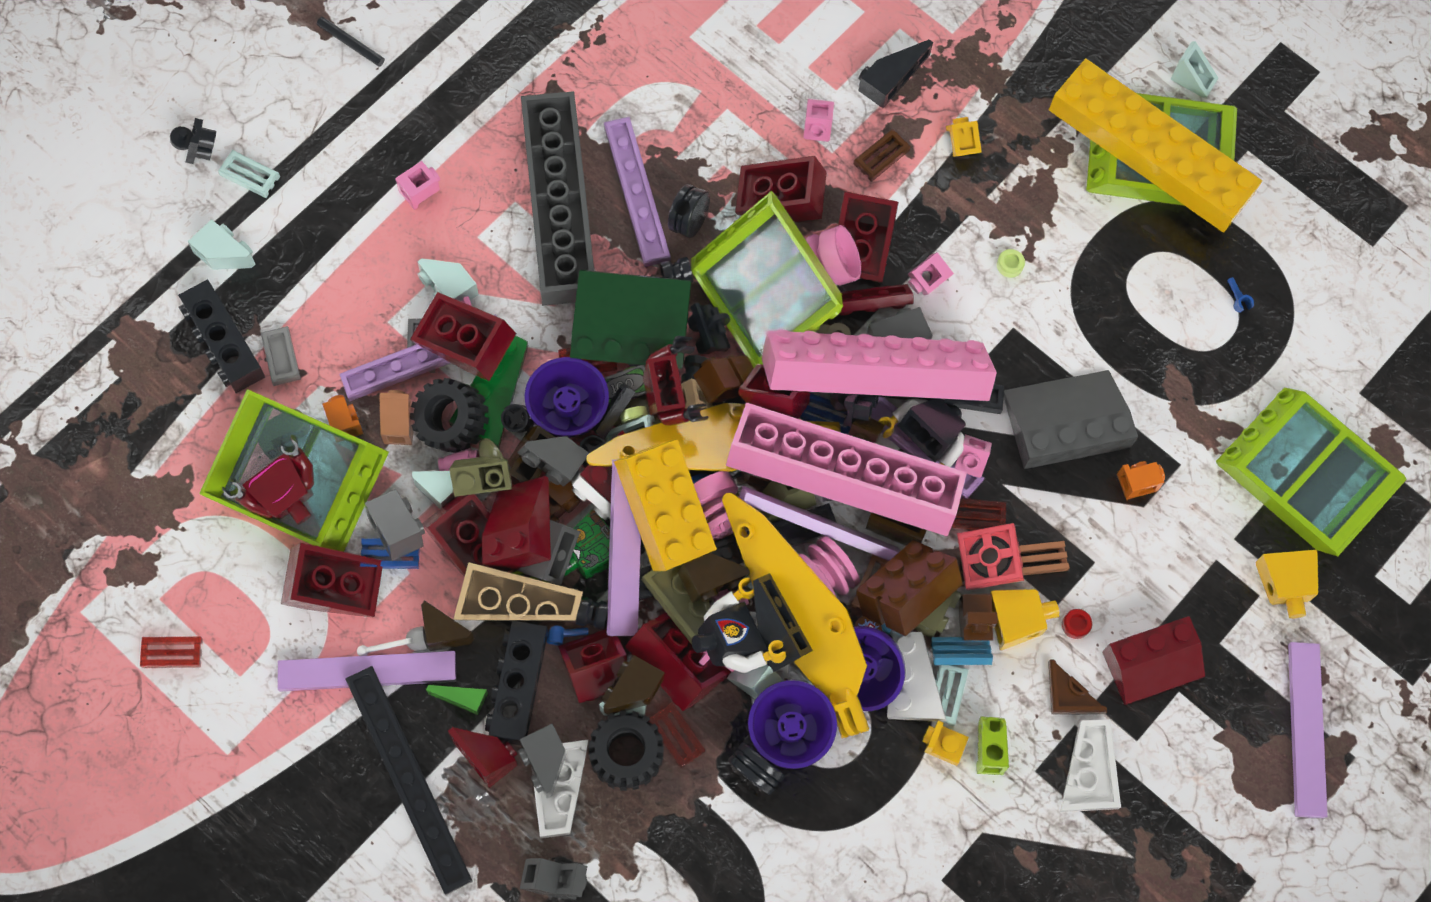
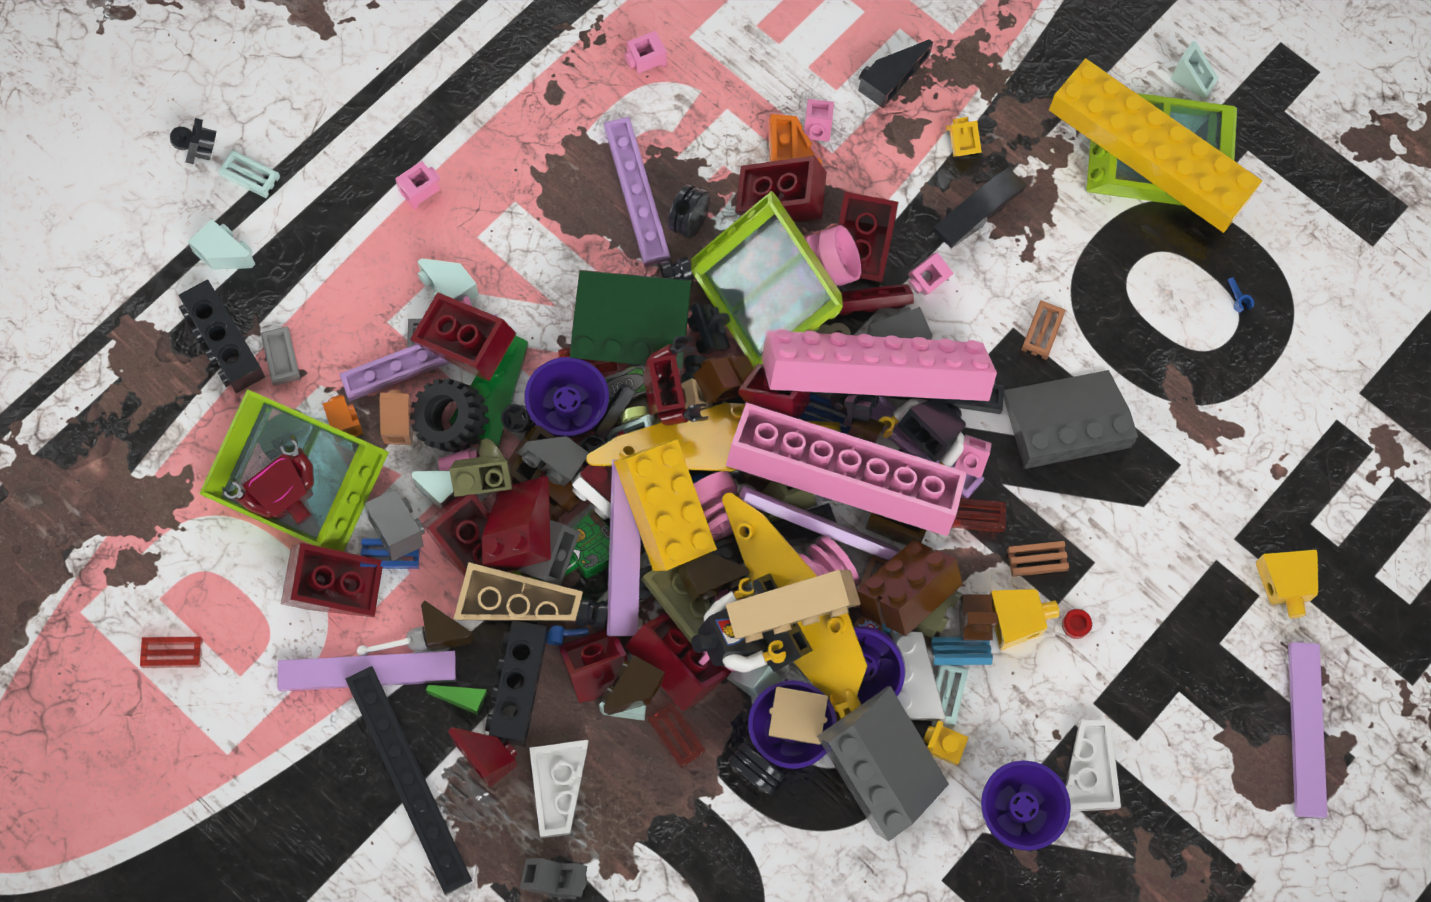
black bar [317,16,385,67] -> none
dark grey slope [517,724,566,798] -> none
dark grey brick [521,91,594,306] -> none
black tyre [589,710,664,791] -> none
reddish brown tile [853,129,911,182] -> none
coral piece [957,523,1024,591] -> none
lime leg [976,716,1009,775] -> none
yellowish green tile [997,249,1025,278] -> none
reddish brown tile [1048,659,1107,714] -> none
dark red slope [1102,616,1205,705] -> none
orange brick [1117,461,1165,500] -> none
window [1216,387,1407,556] -> none
none -> bright pink brick [624,31,667,74]
none -> tan wedge [725,570,861,643]
none -> tan piece [768,687,828,745]
none -> orange wing [769,114,822,165]
none -> dark grey slope [817,686,949,841]
none -> black slope [932,167,1027,249]
none -> dark purple piece [981,760,1071,851]
none -> nougat tile [1021,300,1066,360]

